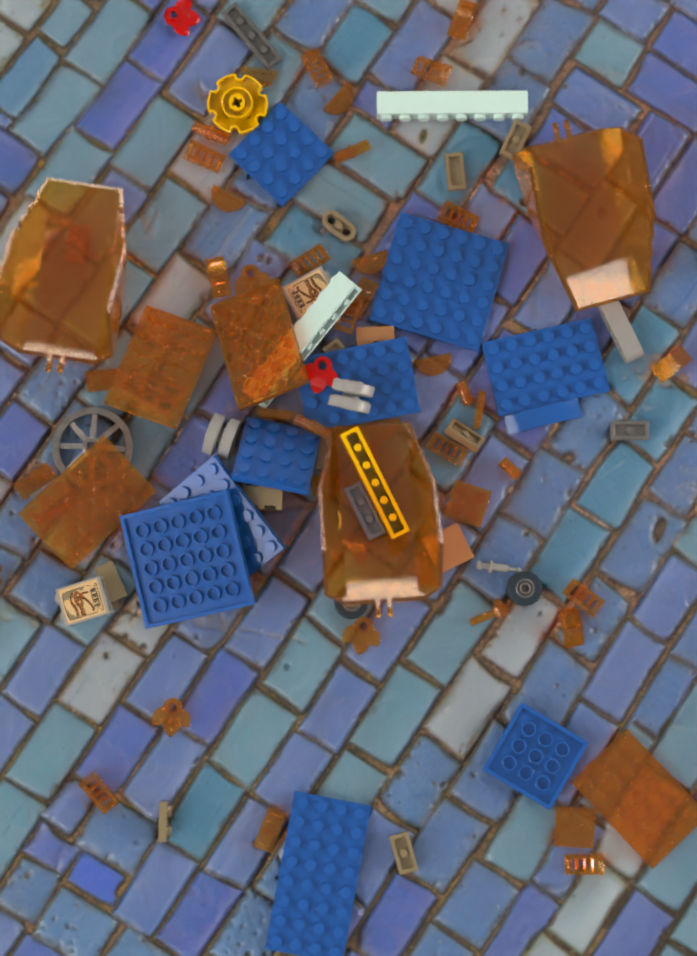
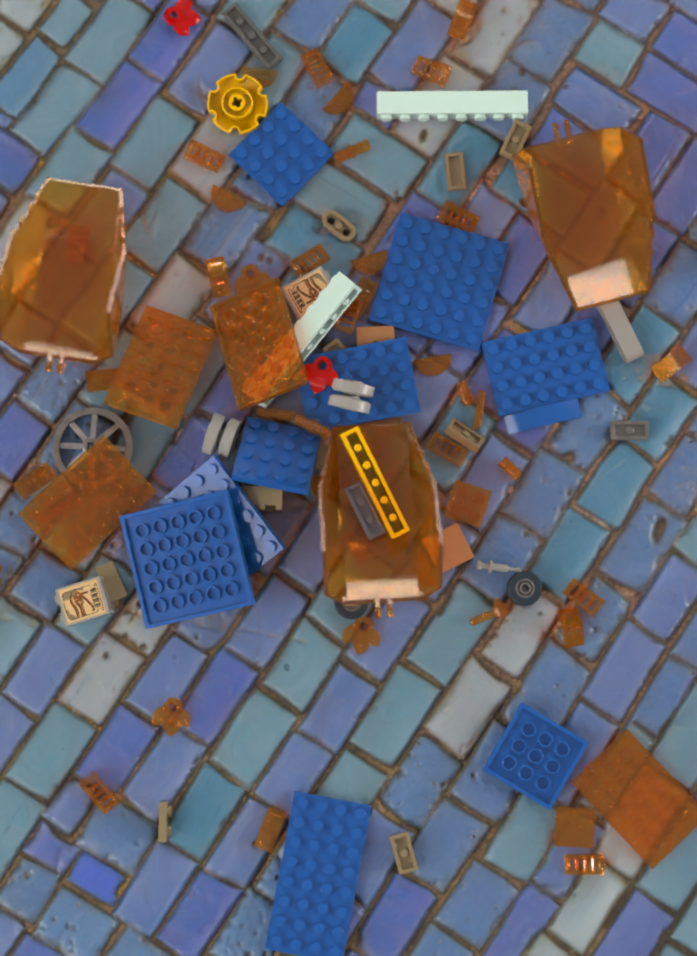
clear orange pin [191,120,230,146] -> none

